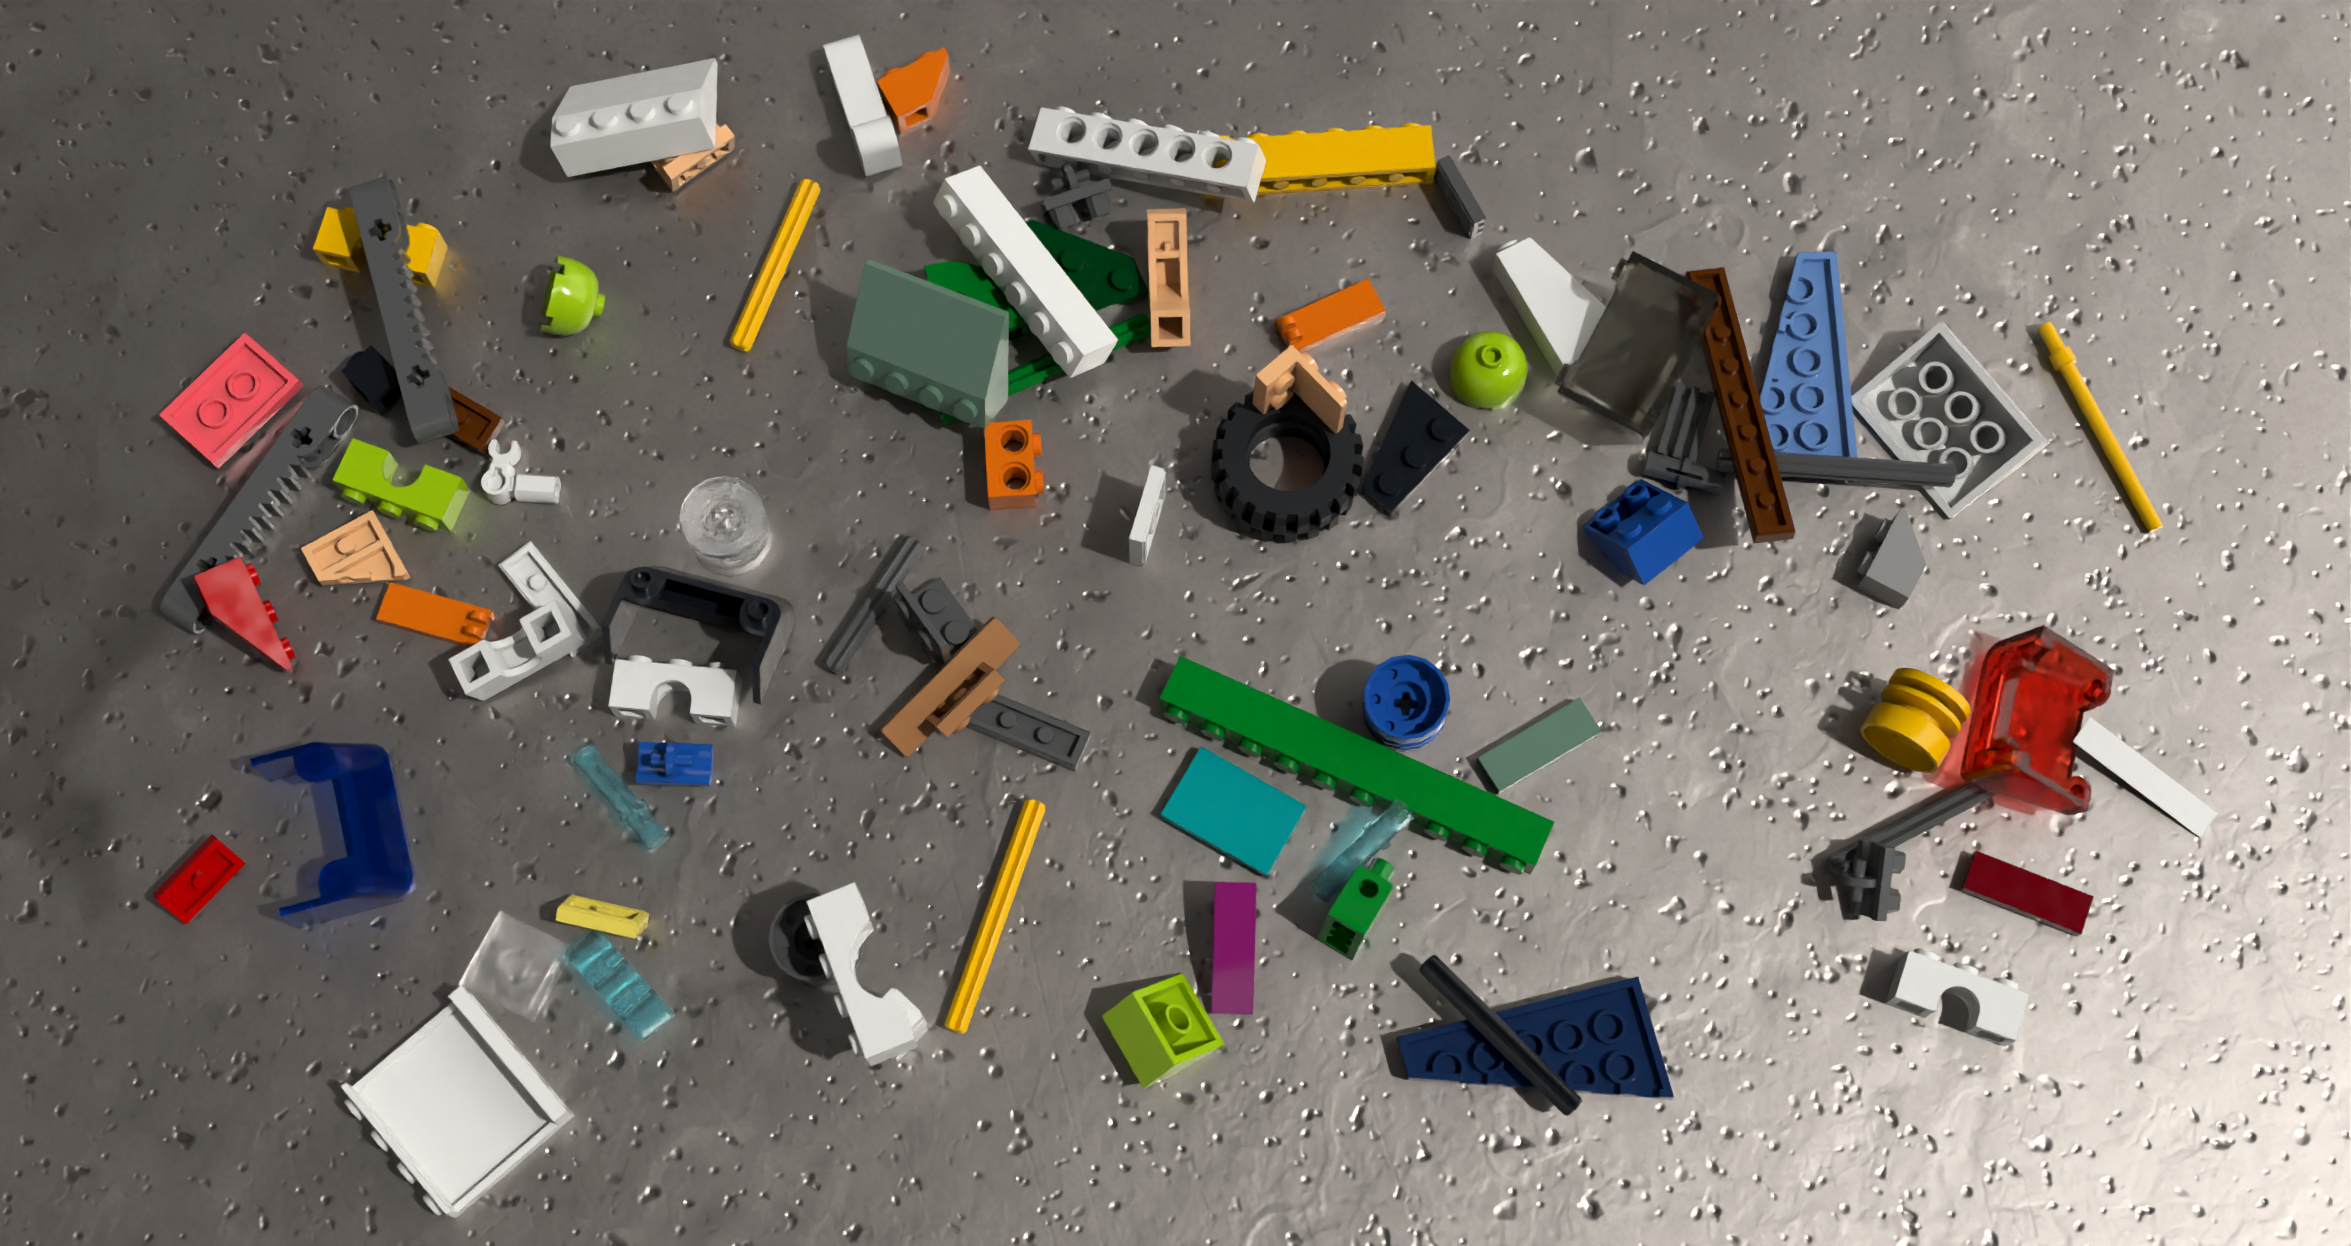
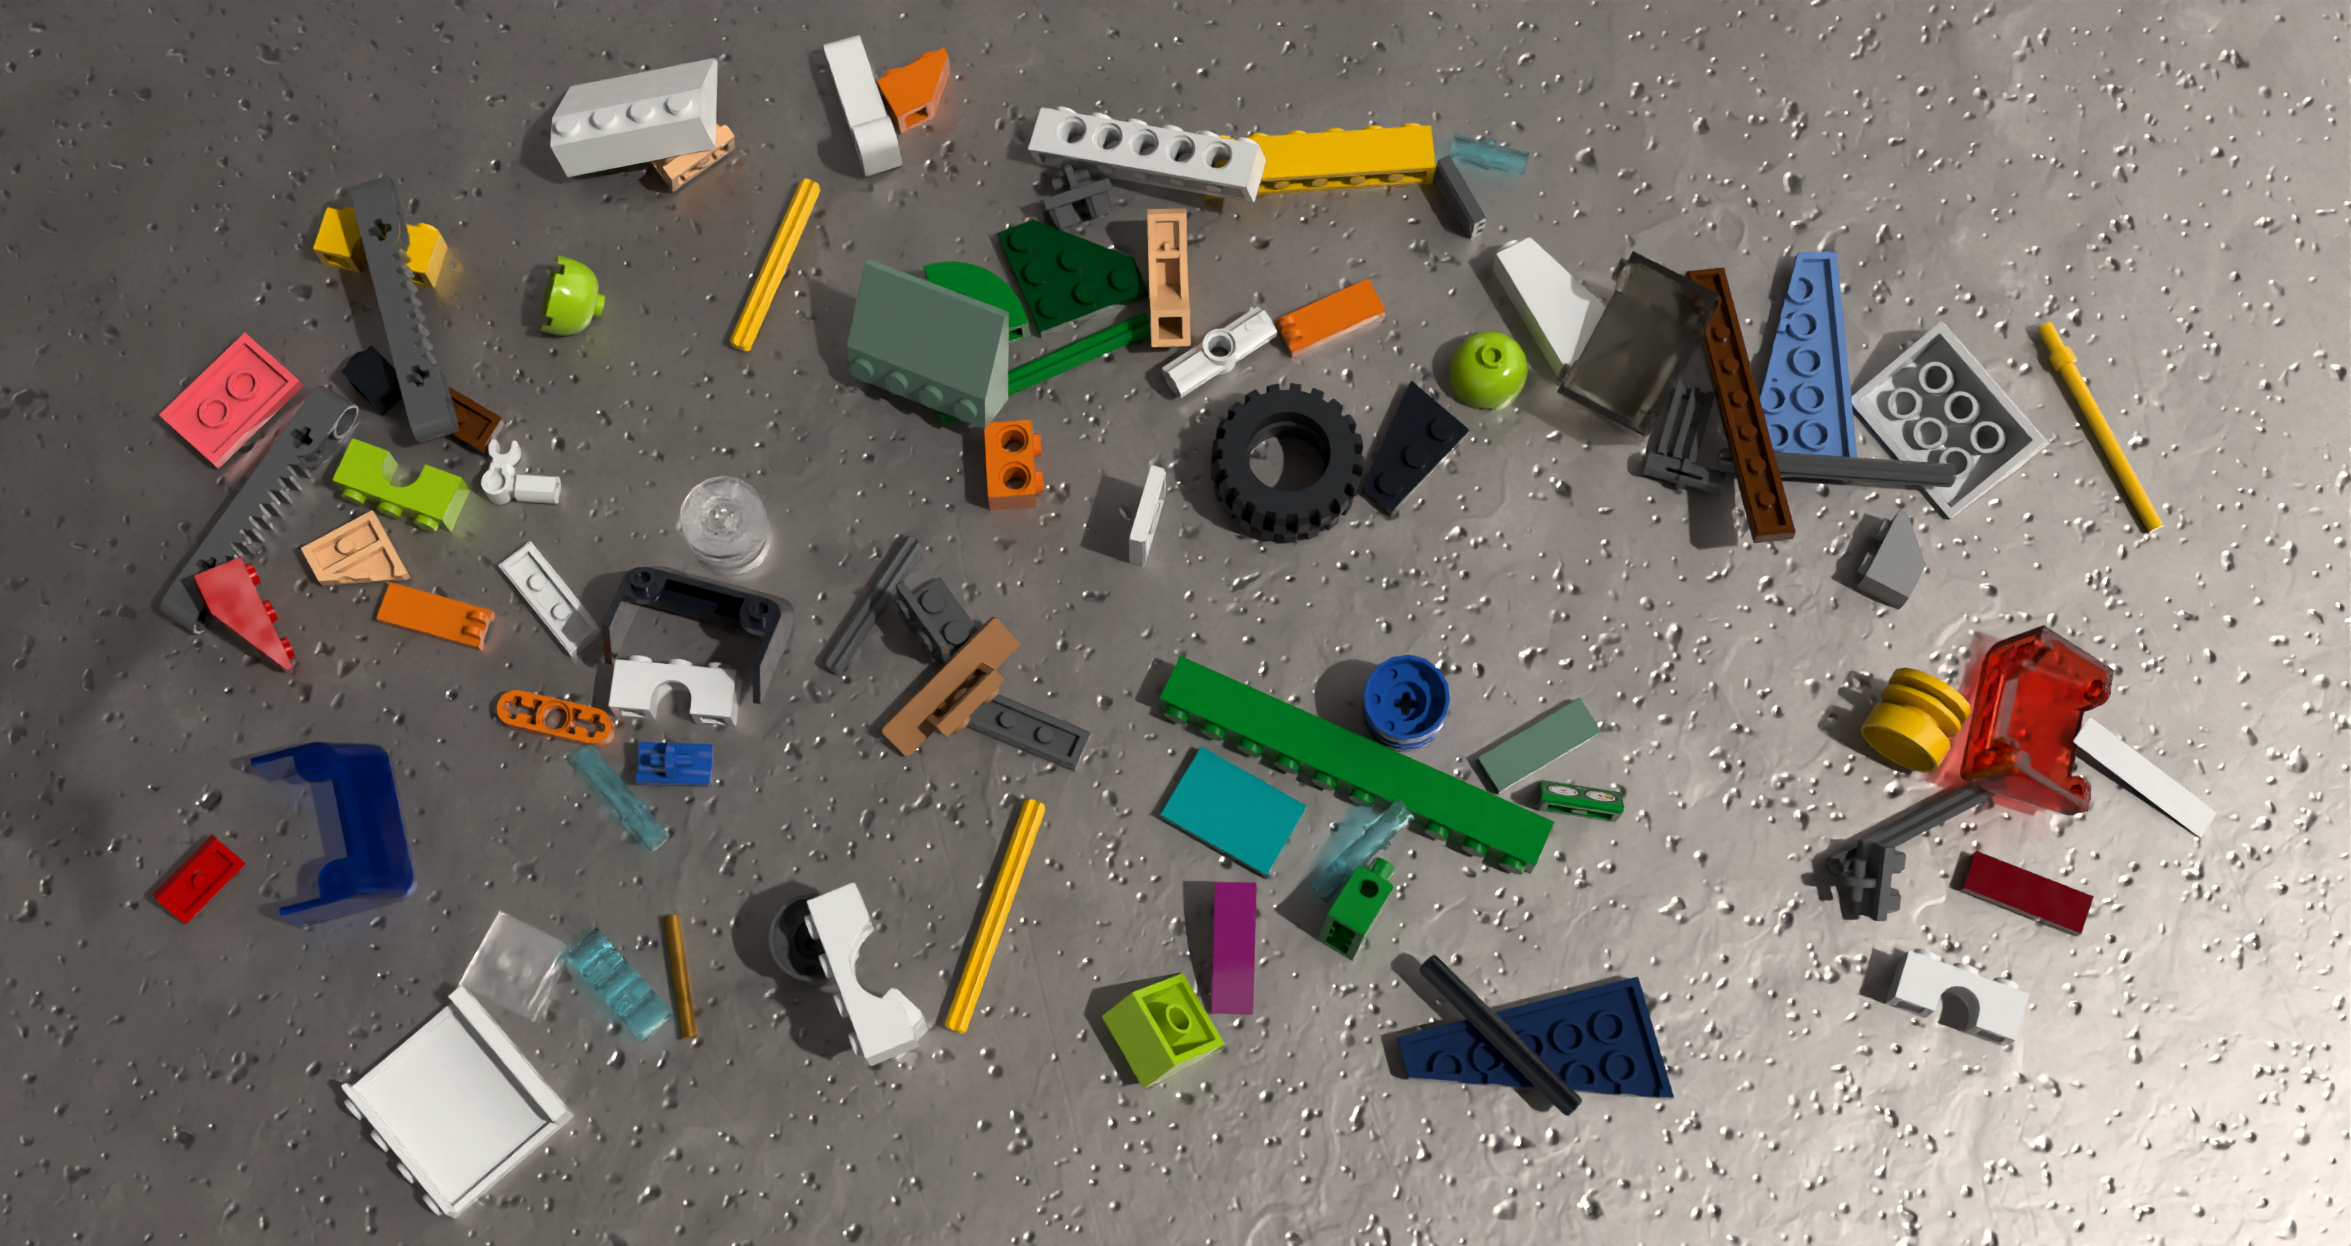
white arch [449,600,588,701] -> none
light yellow tile [555,895,649,939] -> none
white brick [933,165,1118,378] -> none
light nougat bracket [1253,345,1347,434] -> none
blue slope [1582,479,1704,585] -> none
none -> orange beam [497,690,615,748]
none -> pearl gold bar [663,915,698,1040]
none -> white piece [1162,306,1277,398]
none -> clear light blue pin [1449,133,1529,176]
none -> green slope [1537,780,1624,822]

